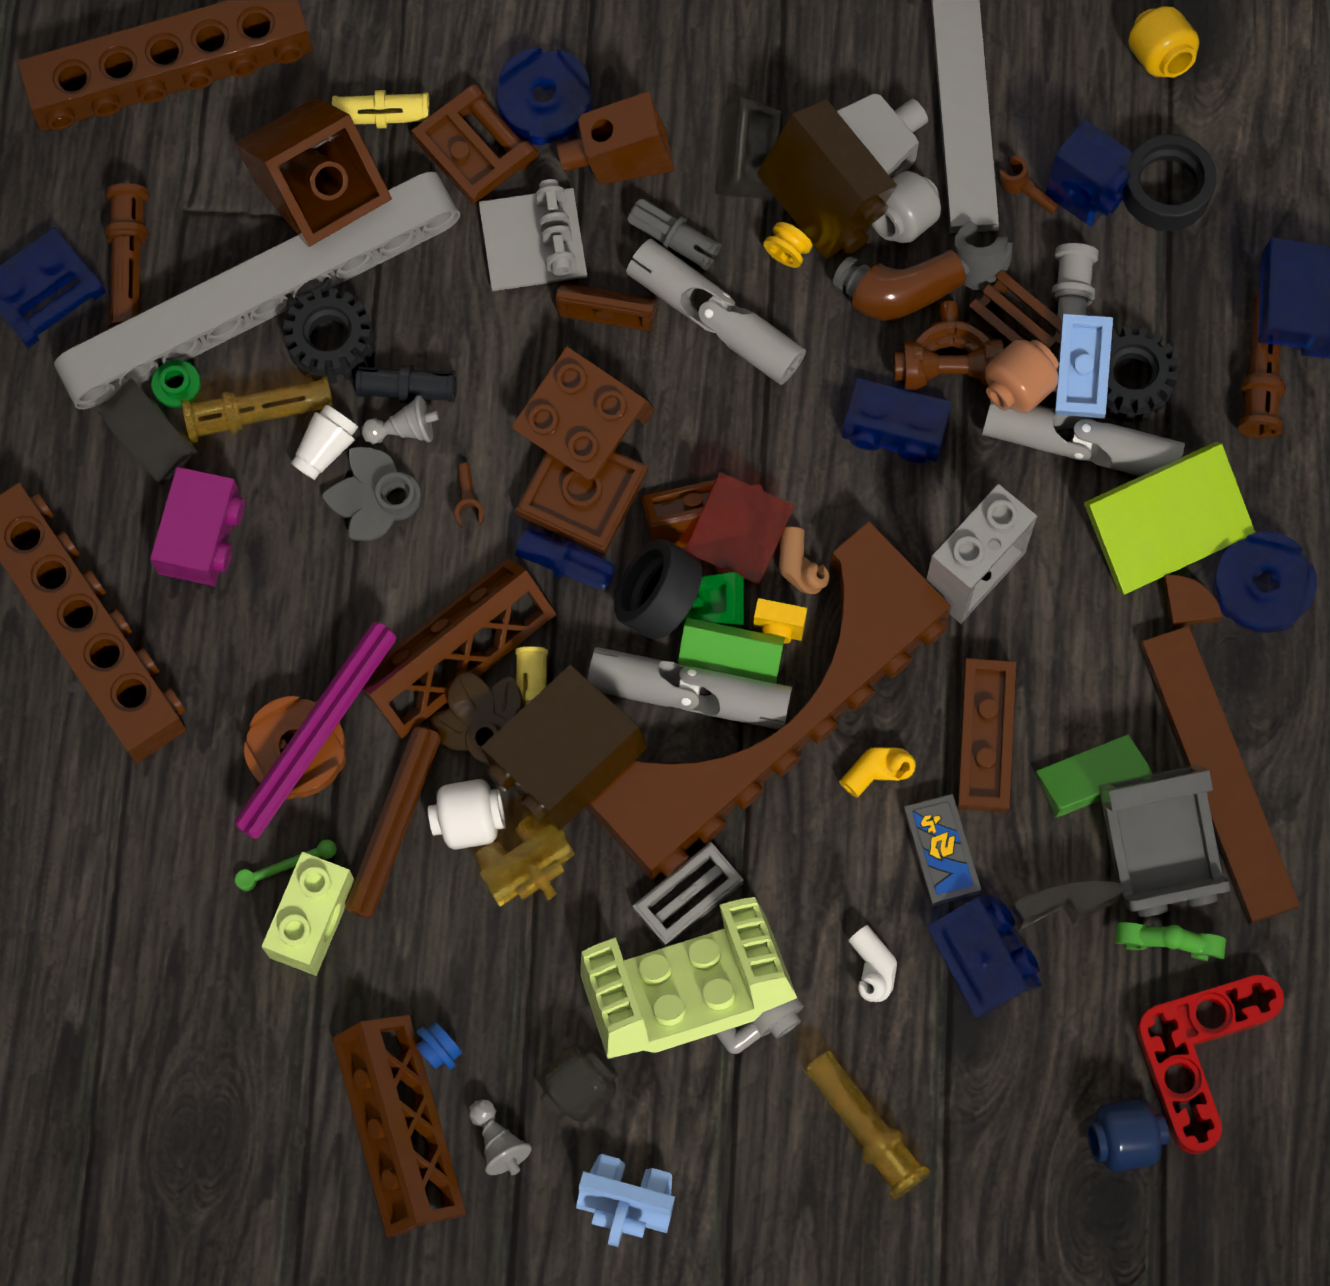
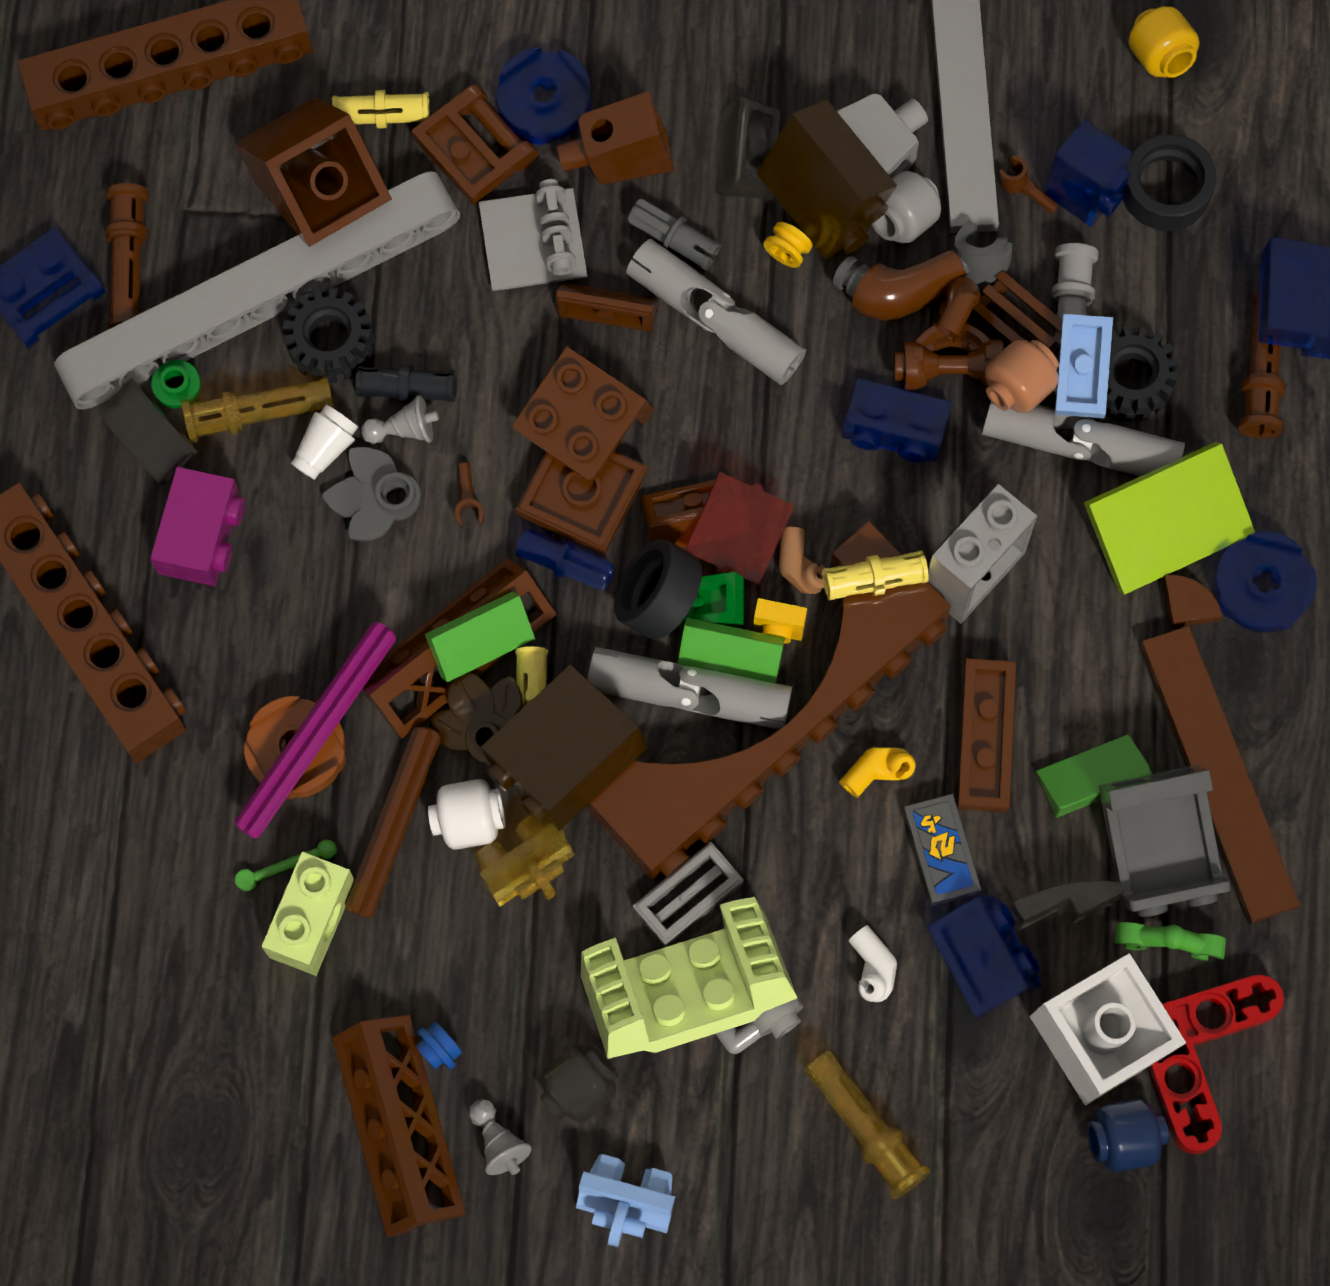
none -> bright green tile [425,591,535,682]
none -> light yellow pin [822,550,929,601]
none -> reddish brown arm [936,277,980,339]
none -> white slope [1029,953,1186,1106]

